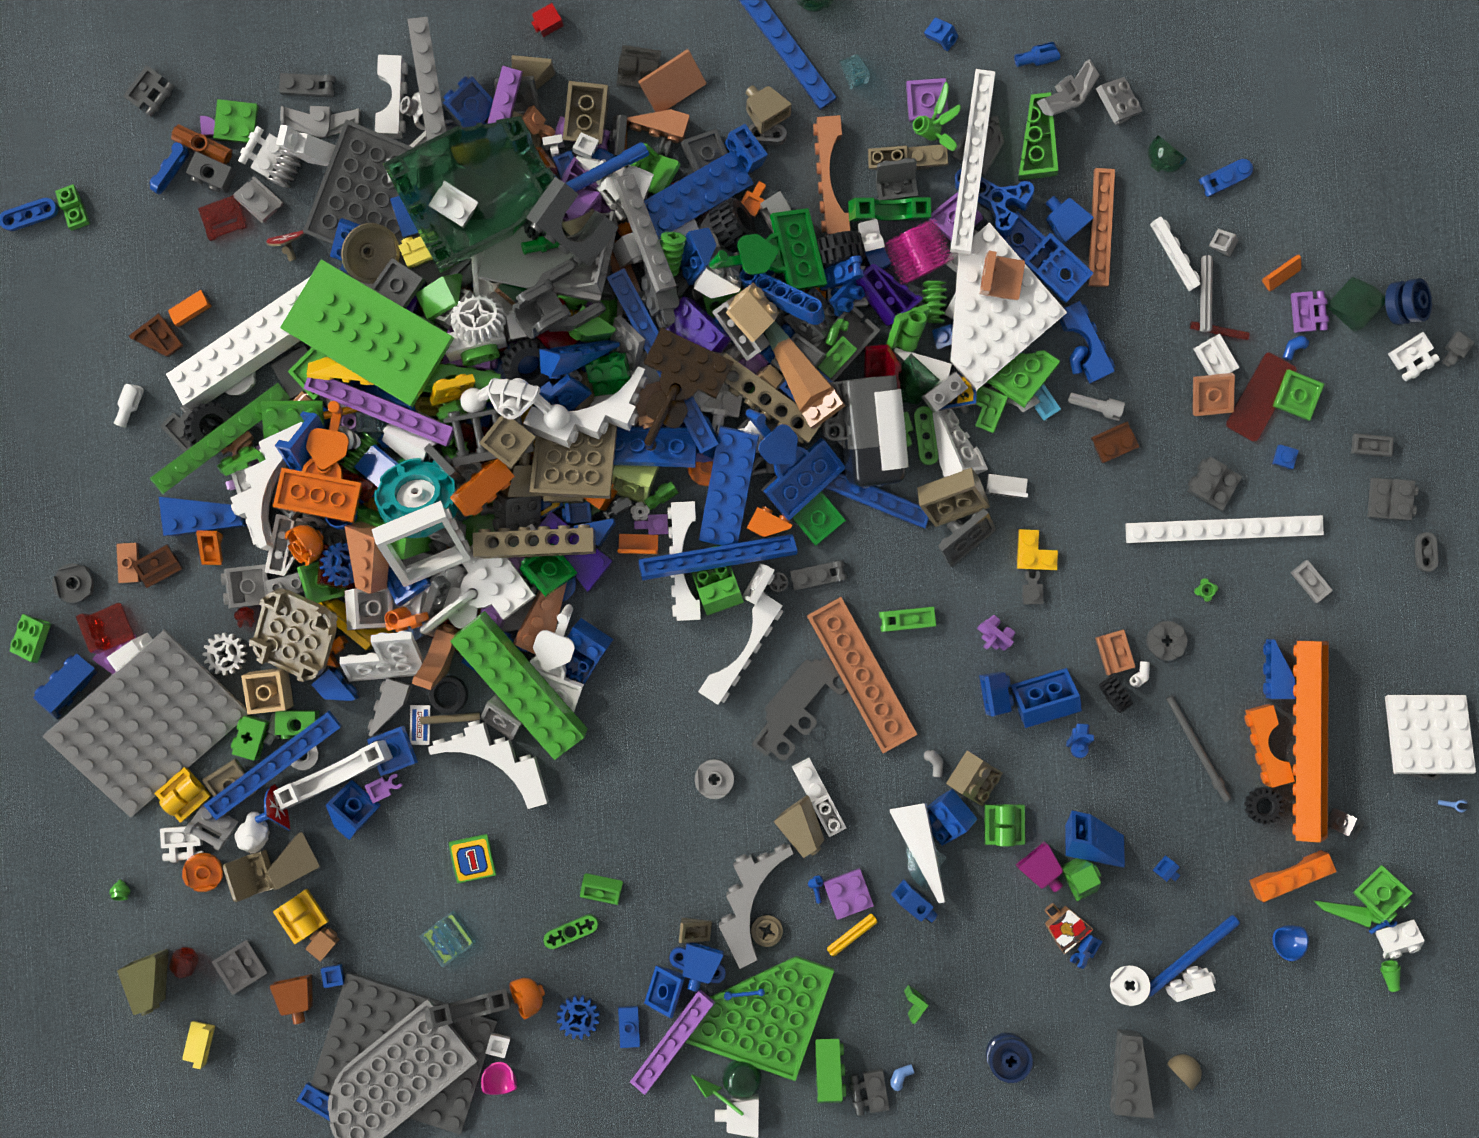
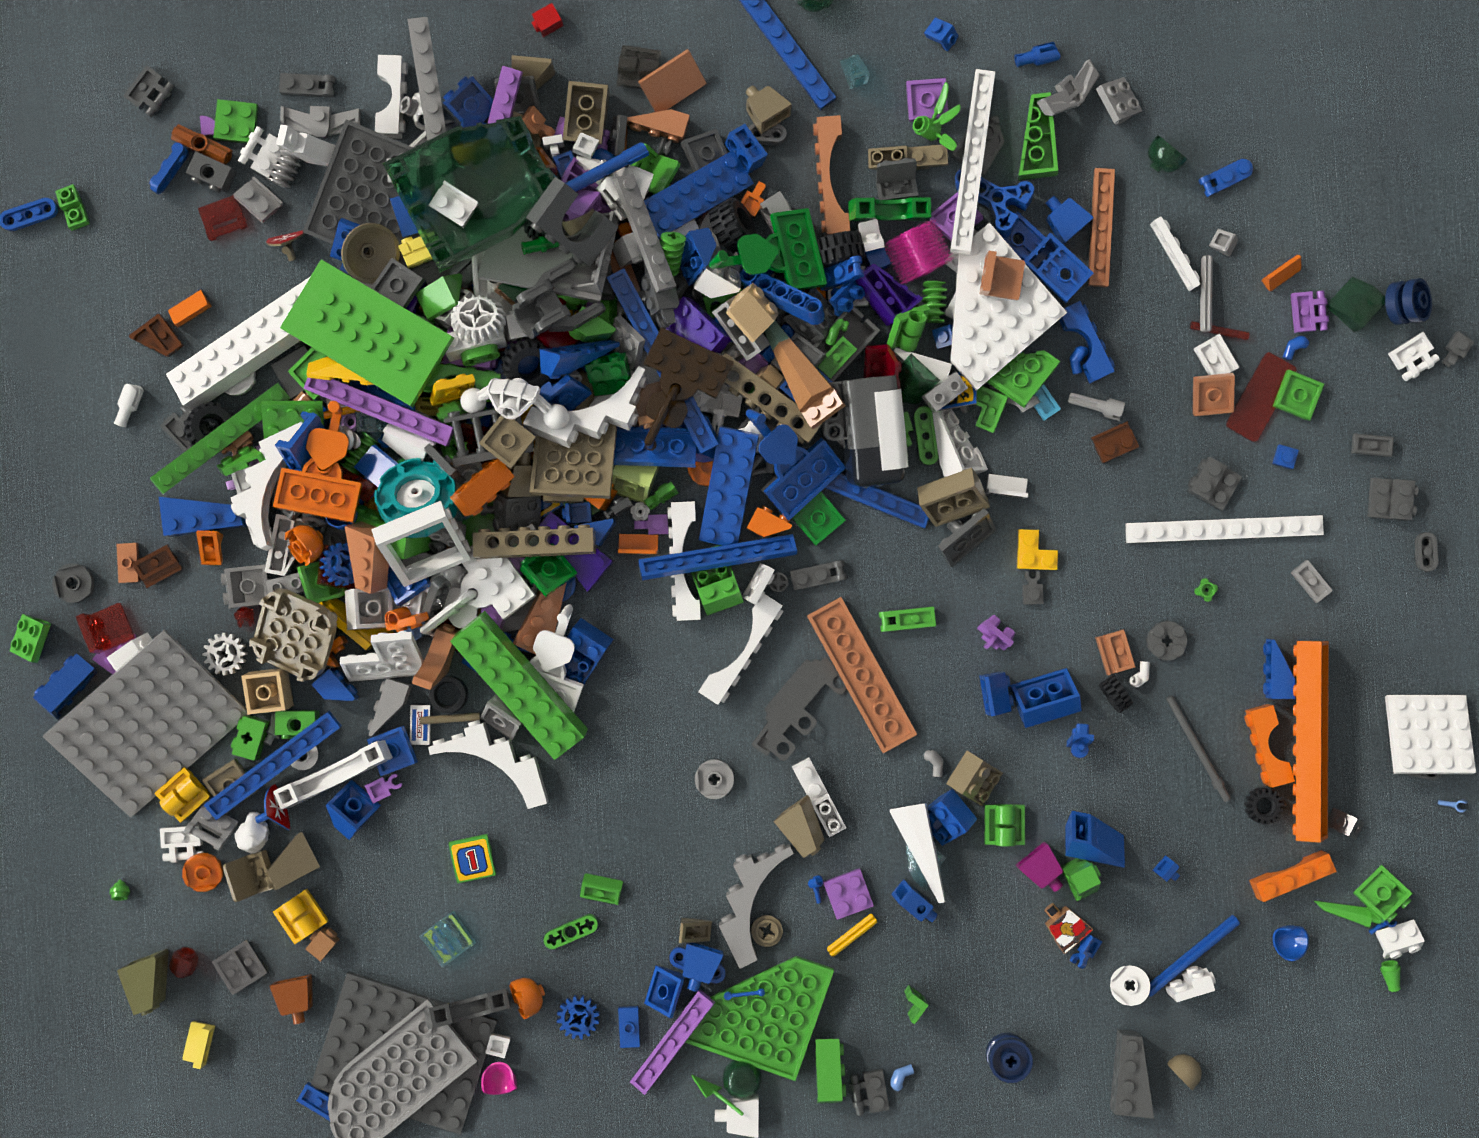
blue plate [321,964,345,988] -> none

